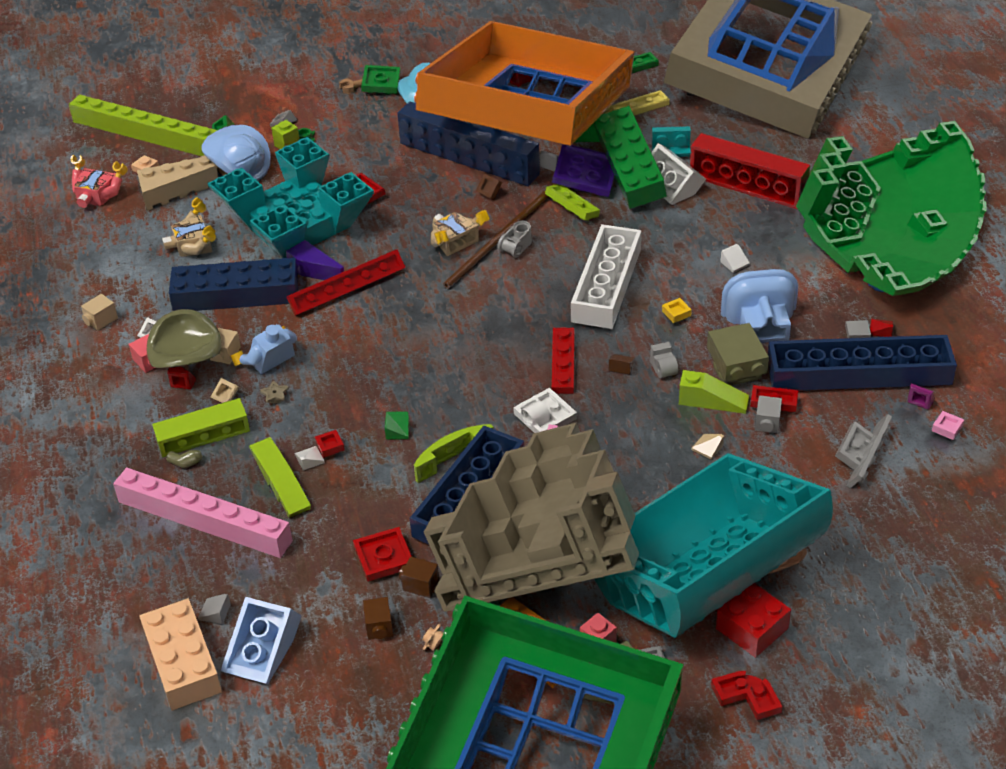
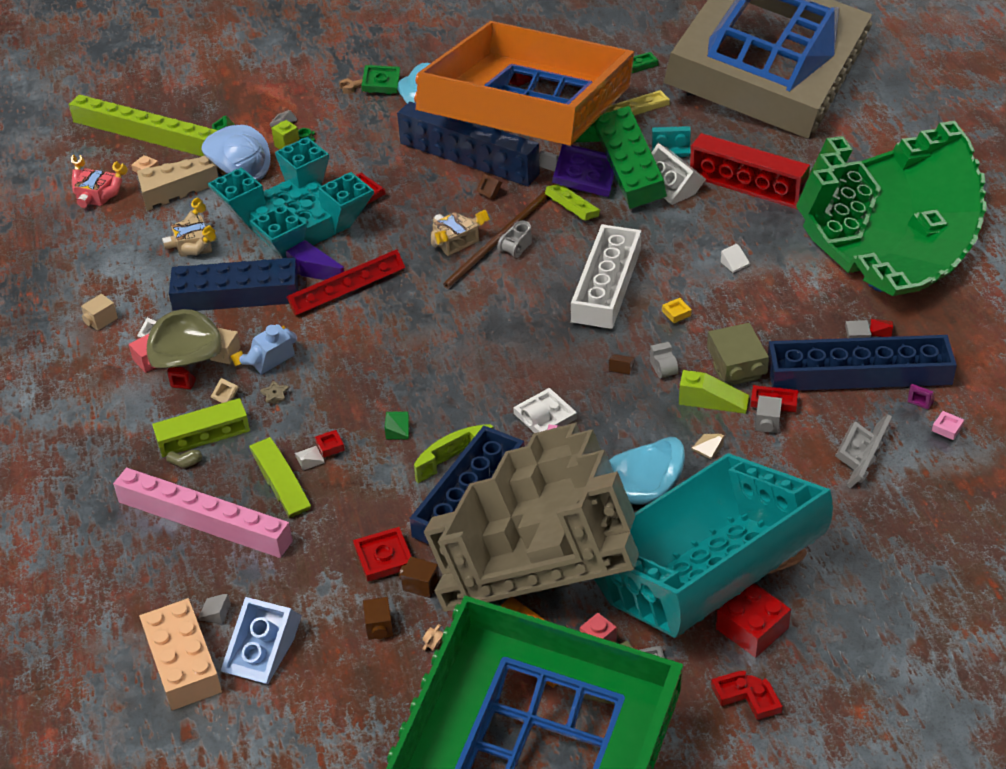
red plate [551,327,574,394] -> none
light blue piece [721,269,798,343] -> none
none -> medium azure piece [609,437,685,505]

